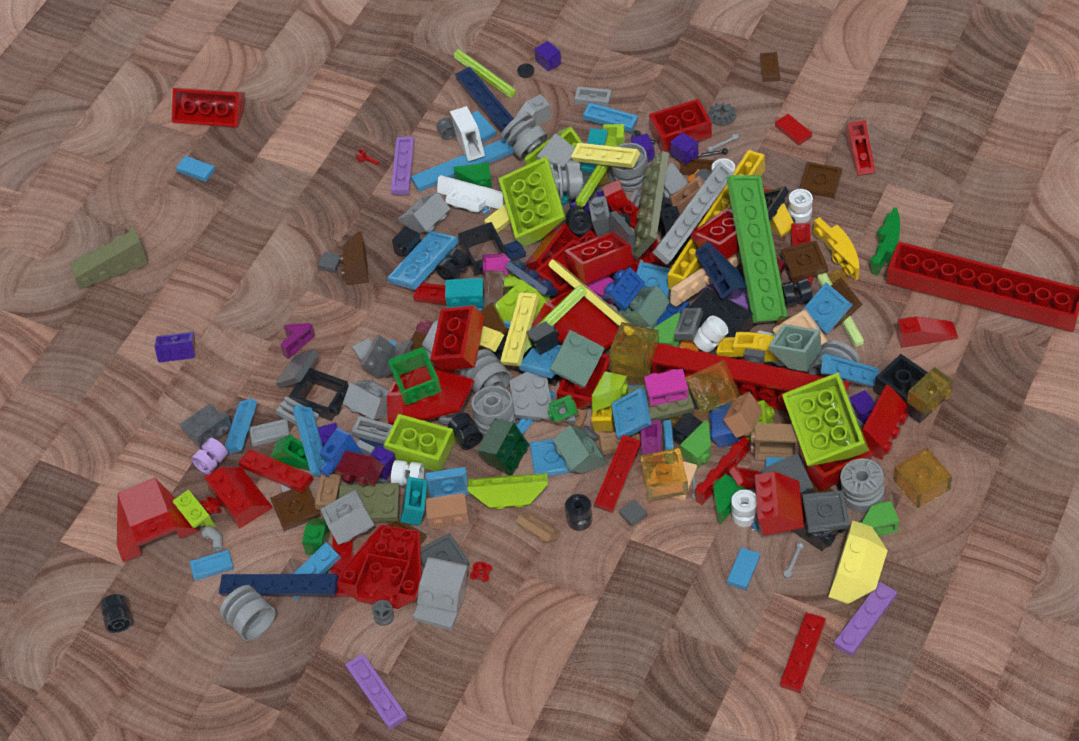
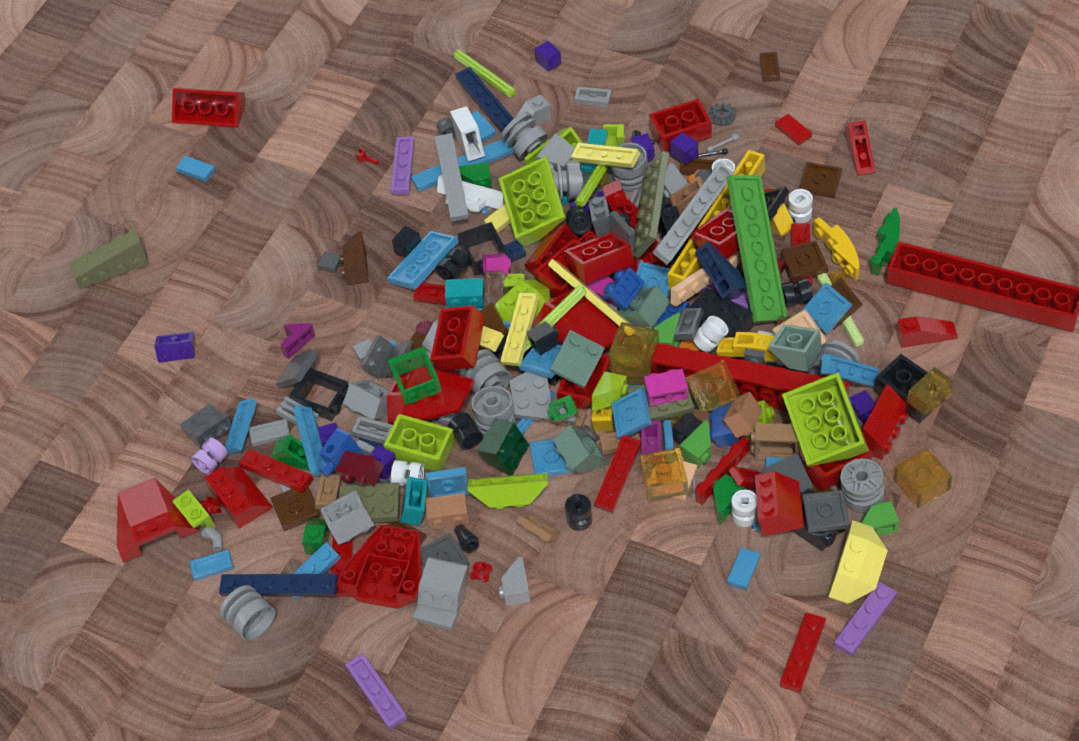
black wheel [100,594,132,633] -> none
dark grey wheel [372,600,394,626] -> none
light grey slope [398,192,450,233] -> none
dark blue plate [505,260,558,296] -> none
black piece [517,63,534,78] -> none
dark azure plate [583,103,638,133] -> none
dark grey tile [619,499,648,527] -> none
light grey hinge [783,542,804,579] -> none
none -> light grey tile [435,133,469,222]
none -> black cone [454,524,479,553]
none -> light grey slope [499,557,530,606]

